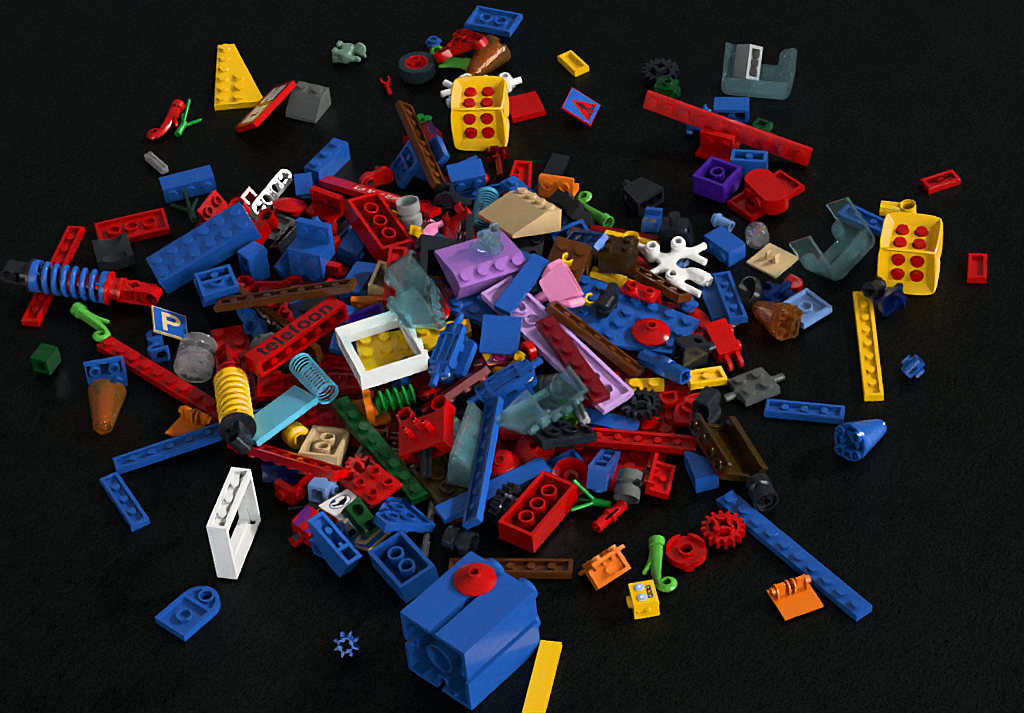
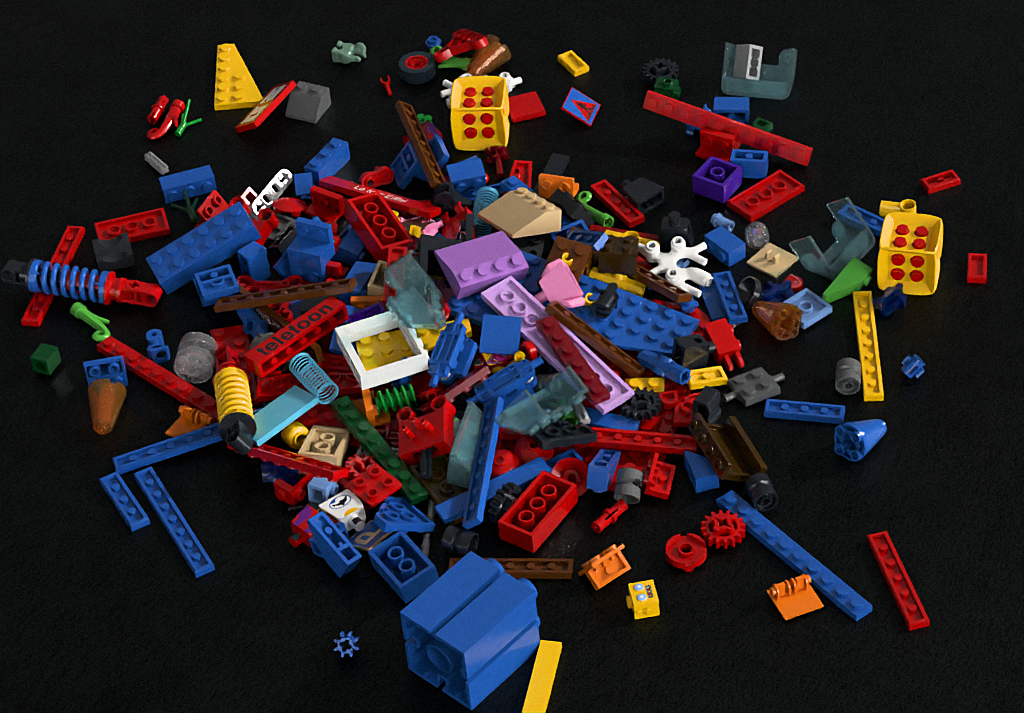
blue piece [151,305,188,342] -> none
blue tile [155,586,221,641] -> none
white window [206,467,261,580] -> none
dark green leg [341,496,380,538] -> none
light grey wheel [395,195,423,229] -> none
red dish [453,562,497,597] -> none
blue tile [464,6,523,37] -> none
clear light blue rock [470,222,504,256] -> none
blue tile [494,253,550,316] -> none
green plant [570,479,611,512] -> none
red bracket [620,280,662,304] -> none
red dish [632,318,670,346] -> none
blue leg [641,206,663,235] -> none
bright green plant [642,535,677,593] -> none
red brick [743,169,789,215] -> none
black bush [862,276,886,299] -> none
none -> blue tile [133,466,215,578]
none -> red axle [147,95,169,124]
none -> red plate [590,179,645,228]
none -> bright green slope [822,257,872,303]
none -> dark grey wheel [835,358,861,395]
none -> red tile [867,531,930,631]

